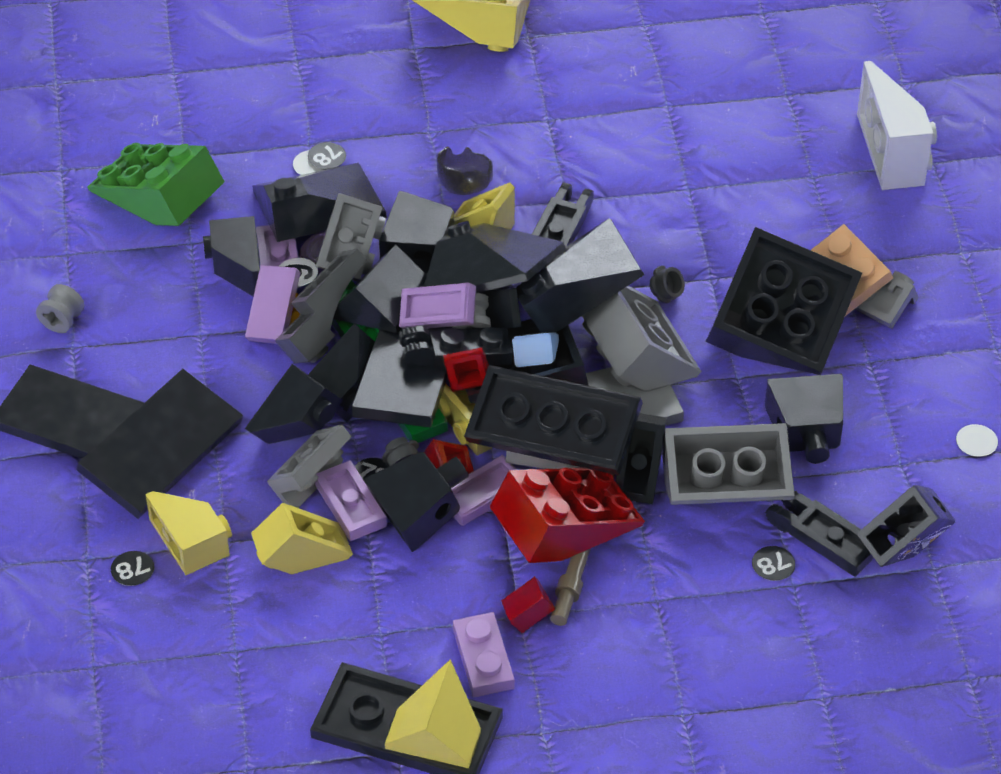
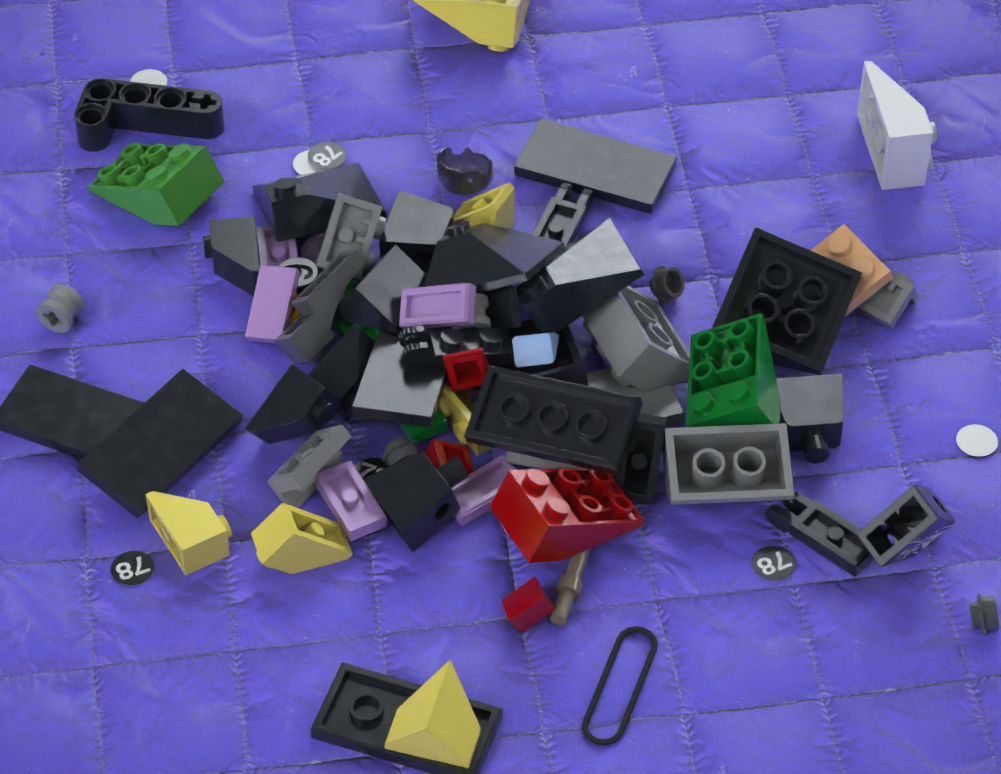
lavender plate [453,612,515,698] -> none
none -> black beam [74,78,224,152]
none -> white sticker [130,69,167,86]
none -> tile [514,119,677,214]
none -> black piece [582,626,658,745]
none -> green slope [686,313,781,427]
none -> dark grey plate [969,594,999,635]

